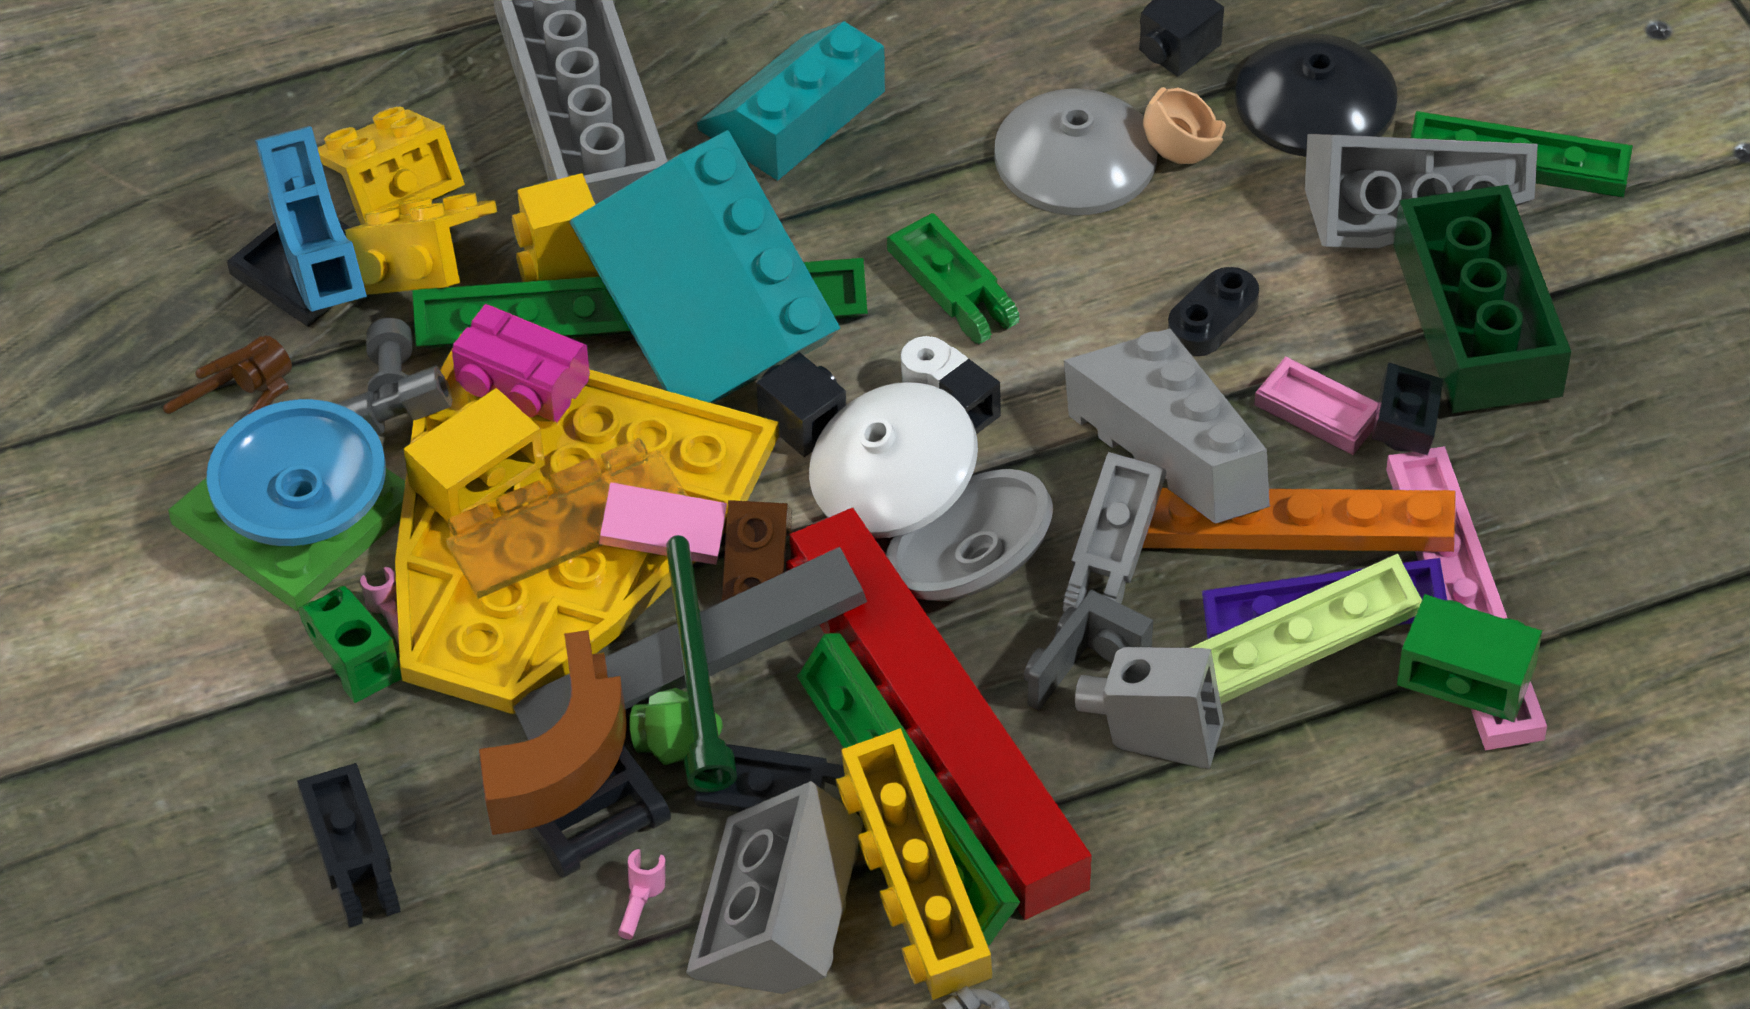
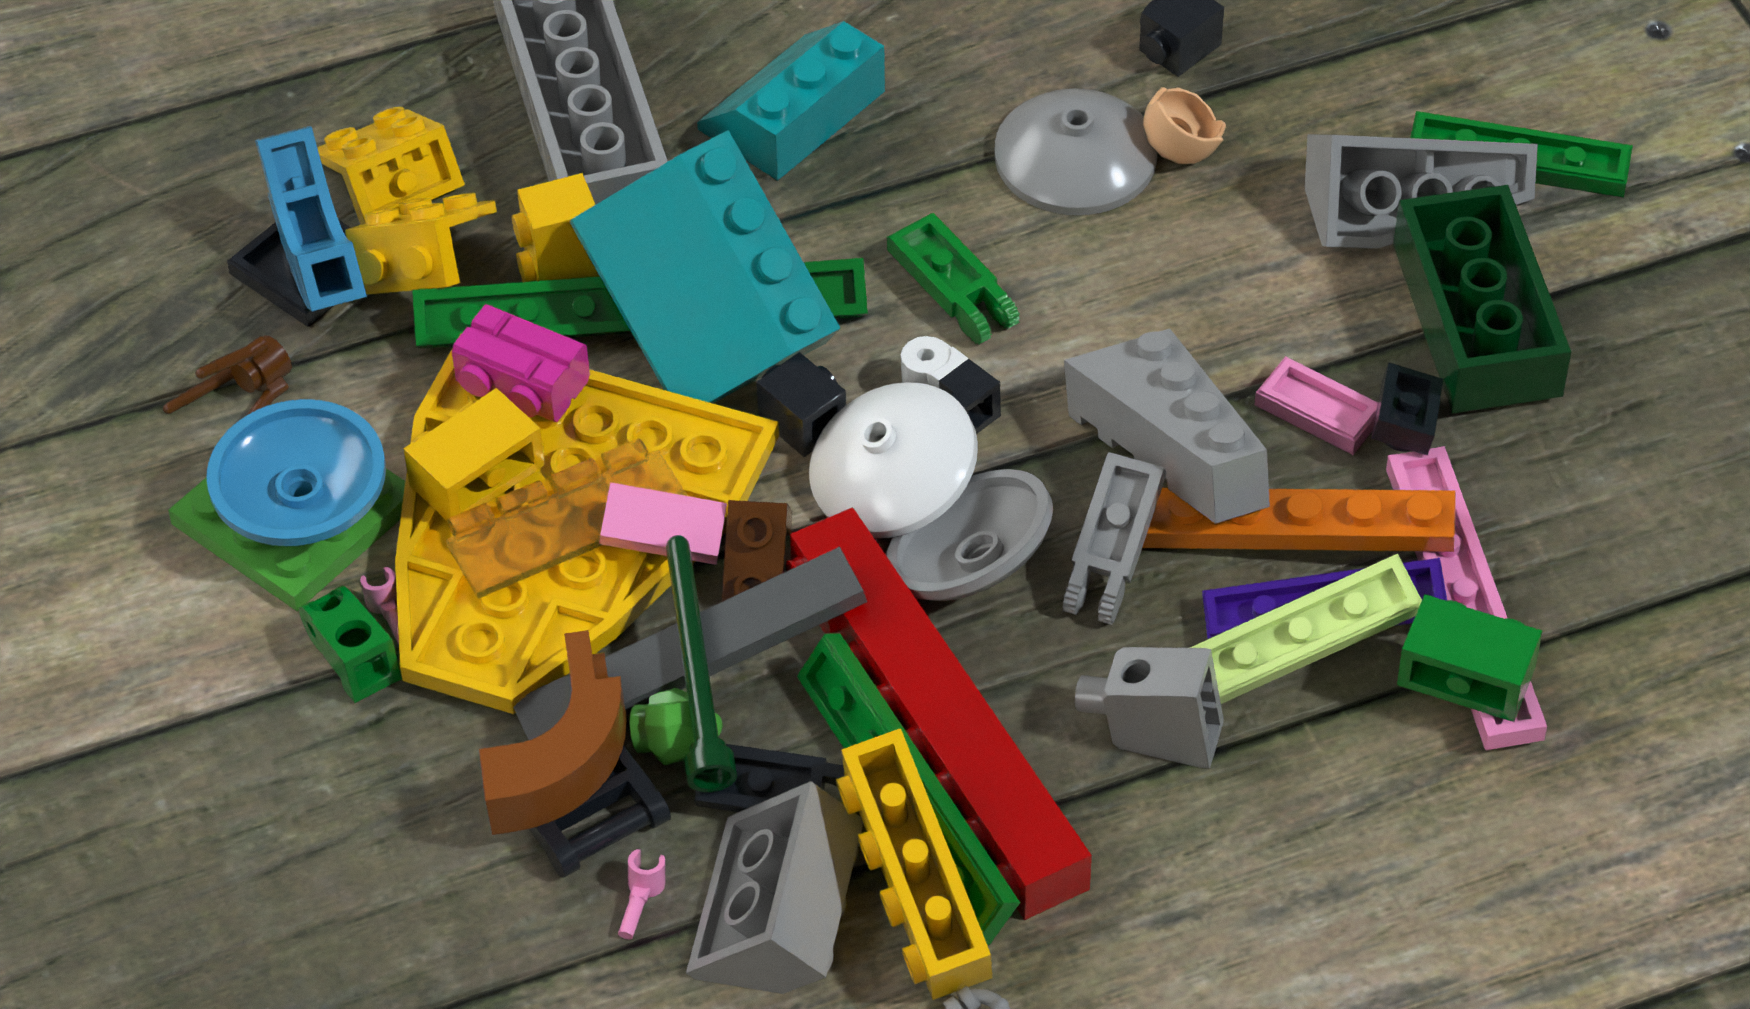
black hinge [297,763,401,928] -> none
dark grey bar [337,318,452,435] -> none
dark grey bracket [1024,590,1154,711] -> none
black plate [1168,267,1259,356] -> none
black dish [1235,34,1398,157] -> none

